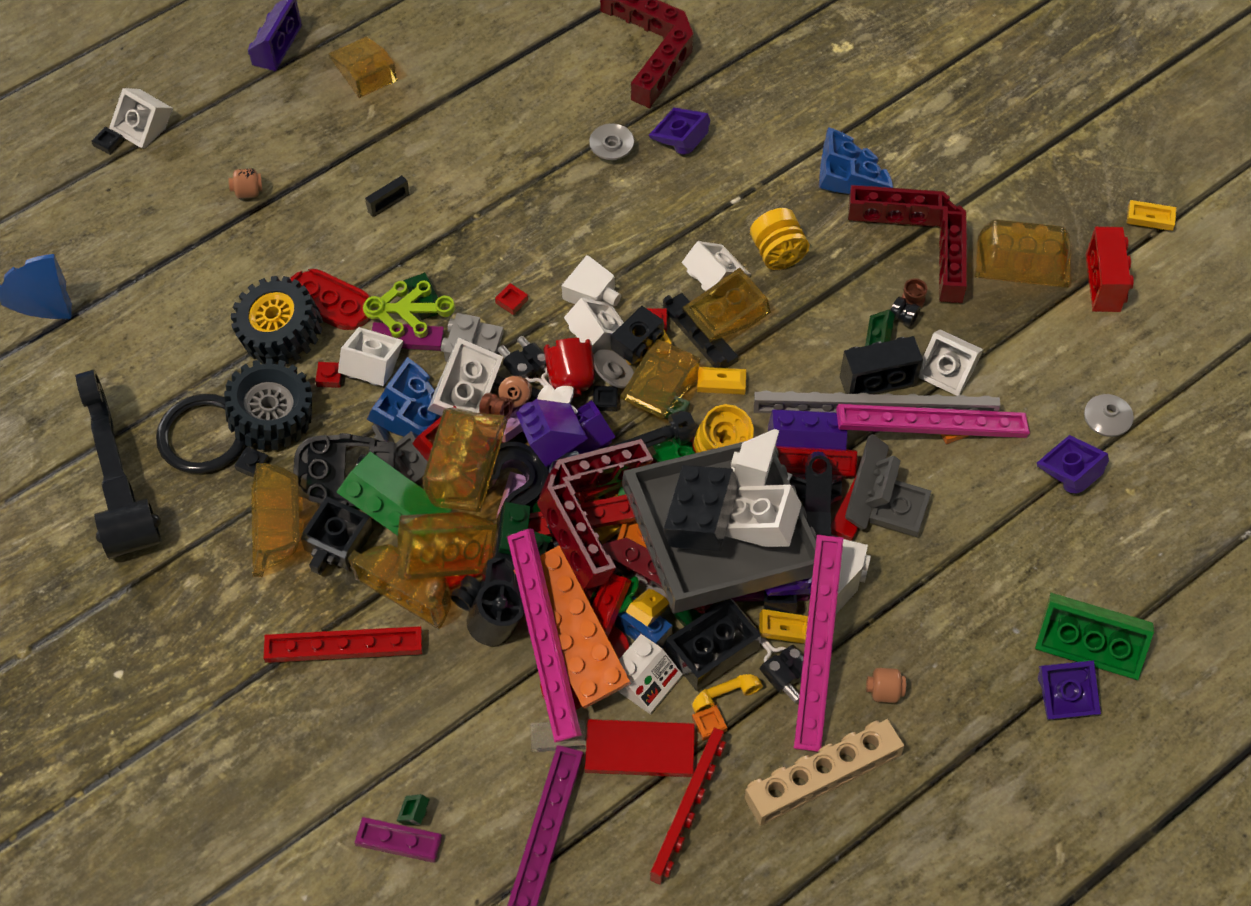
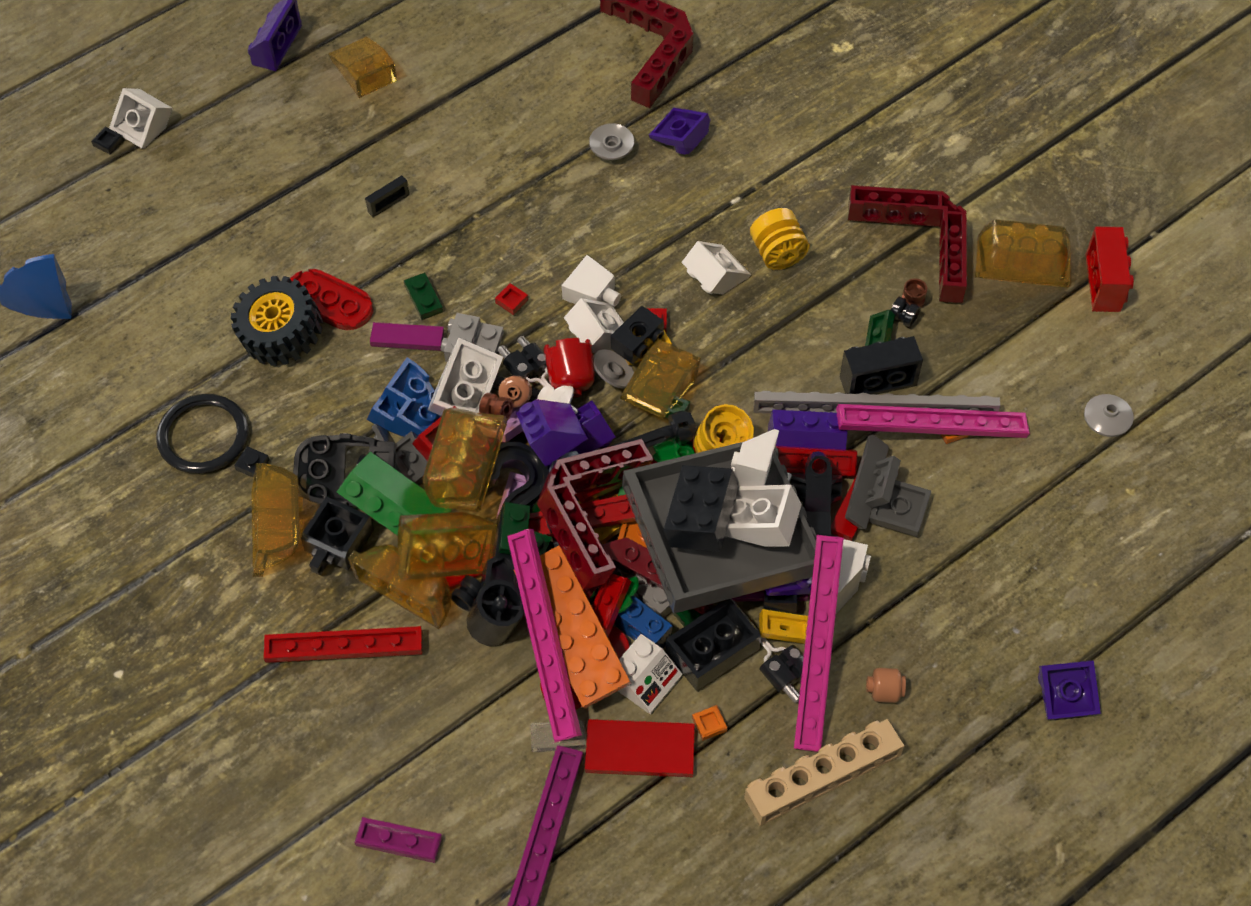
black piece [75,369,162,560] -> none
black wheel [224,359,312,450] -> none
nougat head [229,168,262,199] -> none
red plate [315,362,342,388] -> none
white slope [338,327,403,386] -> none
lime plant [363,281,455,338] -> none
dark green plate [397,794,430,826] -> none
black tile [593,386,618,412] -> none
yellow piece [626,588,669,627] -> none
red plate [650,727,726,885] -> none
black hinge [663,293,738,368] -> none
clear yellow slope [683,268,771,342] -> none
yellow bar [692,674,763,713] -> none
yellow piece [697,367,746,395] -> none
blue brick [819,127,893,194] -> none
white slope [919,330,984,396] -> none
green slope [1035,592,1154,680] -> none
dark purple slope [1037,435,1109,493] -> none
yellow piece [1127,200,1176,231] -> none

